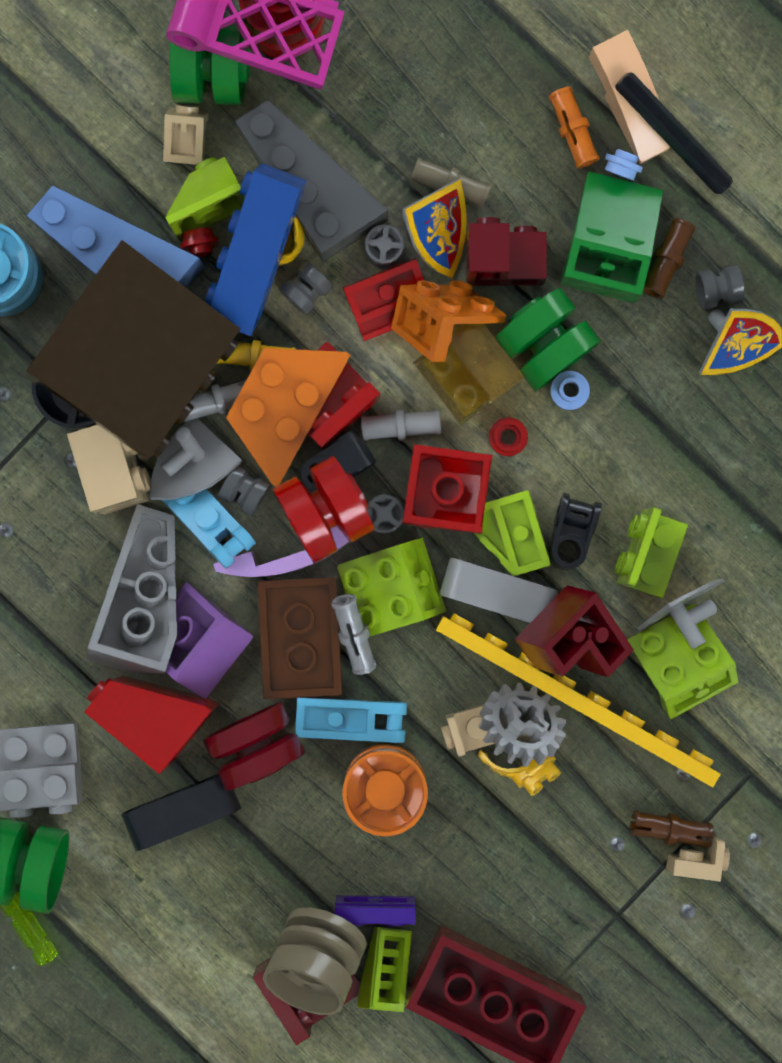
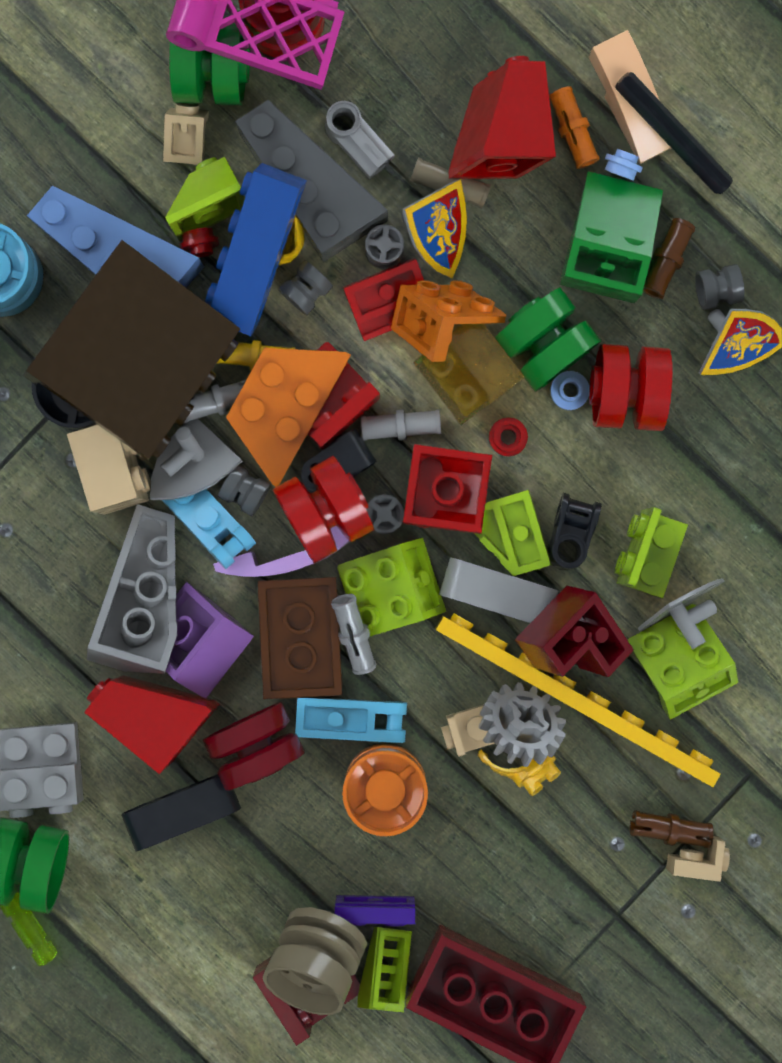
dark red brick [466,217,547,286] -> none
none -> light grey piece [325,101,395,180]
none -> red slope [448,56,556,179]
none -> red wheel [589,344,673,431]

